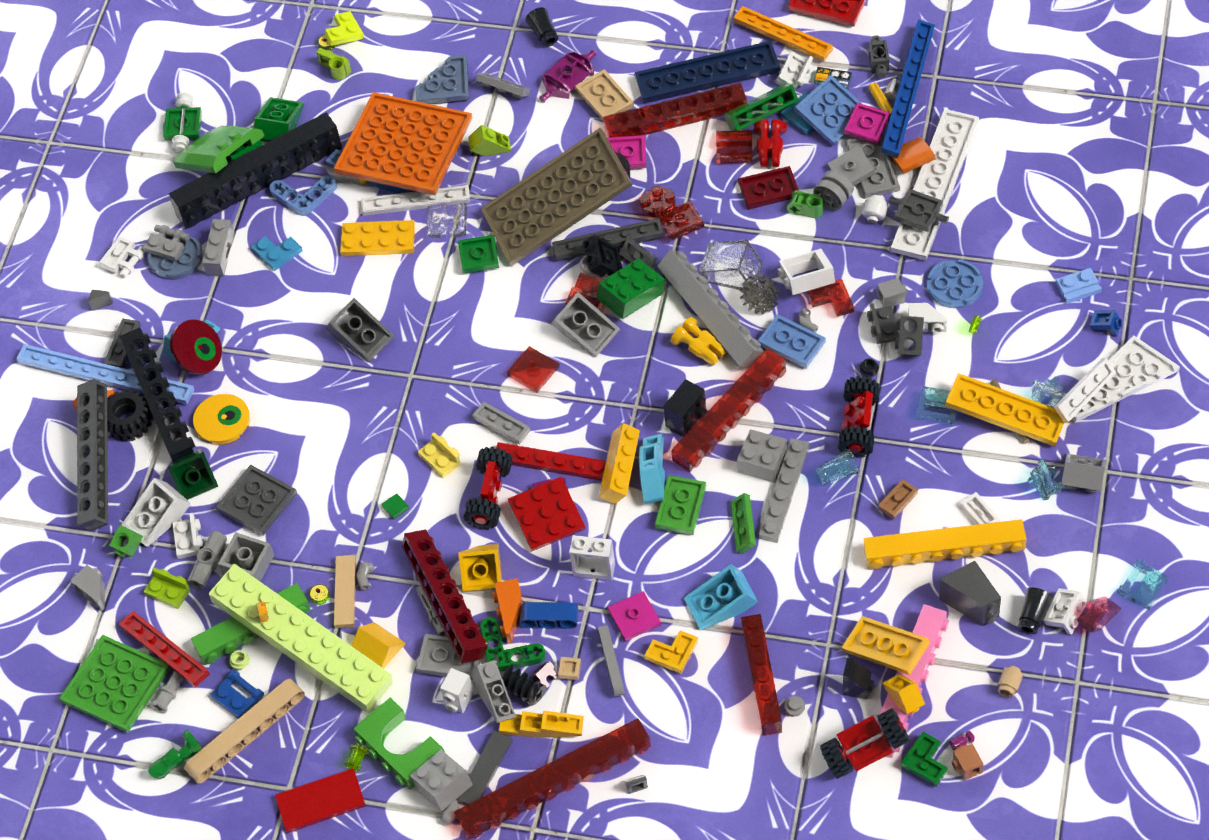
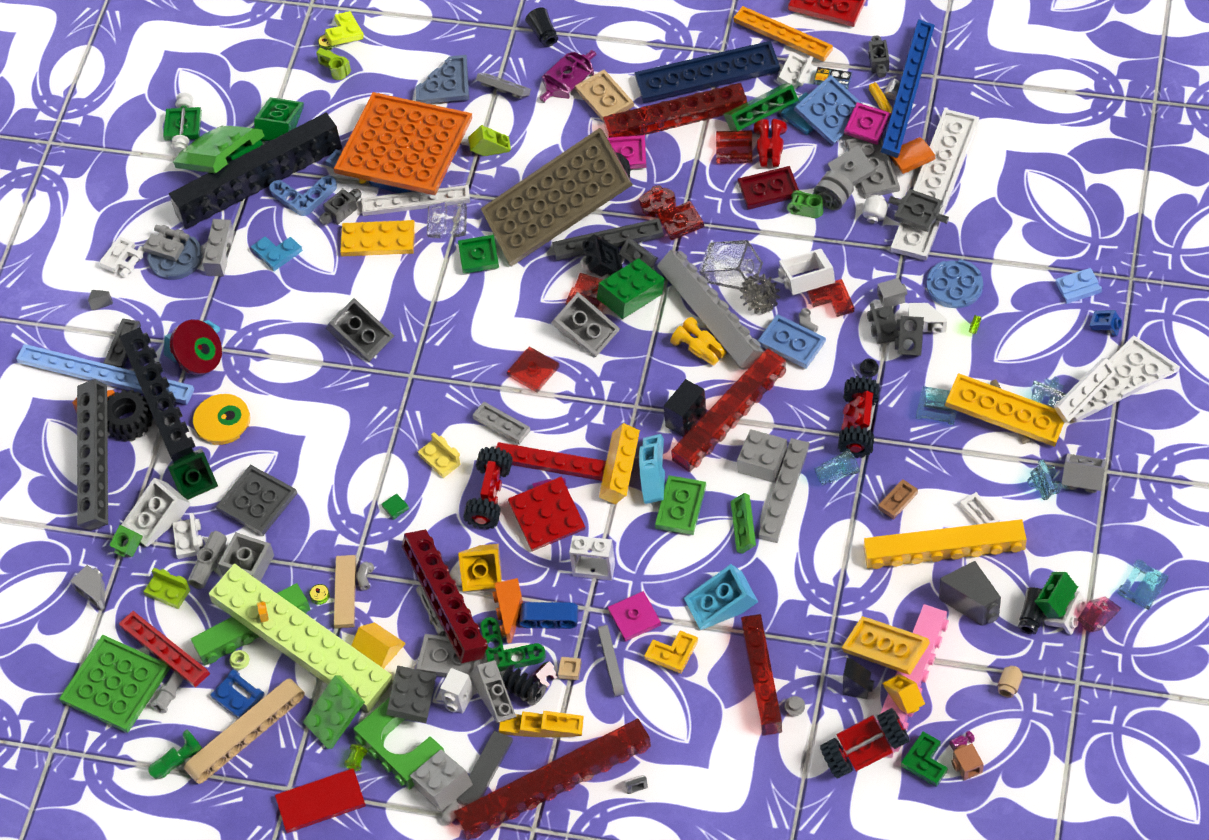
none -> bright green plate [303,675,365,749]
none -> dark grey piece [319,188,362,225]
none -> dark grey plate [386,665,437,723]
none -> green brick [1035,571,1079,619]

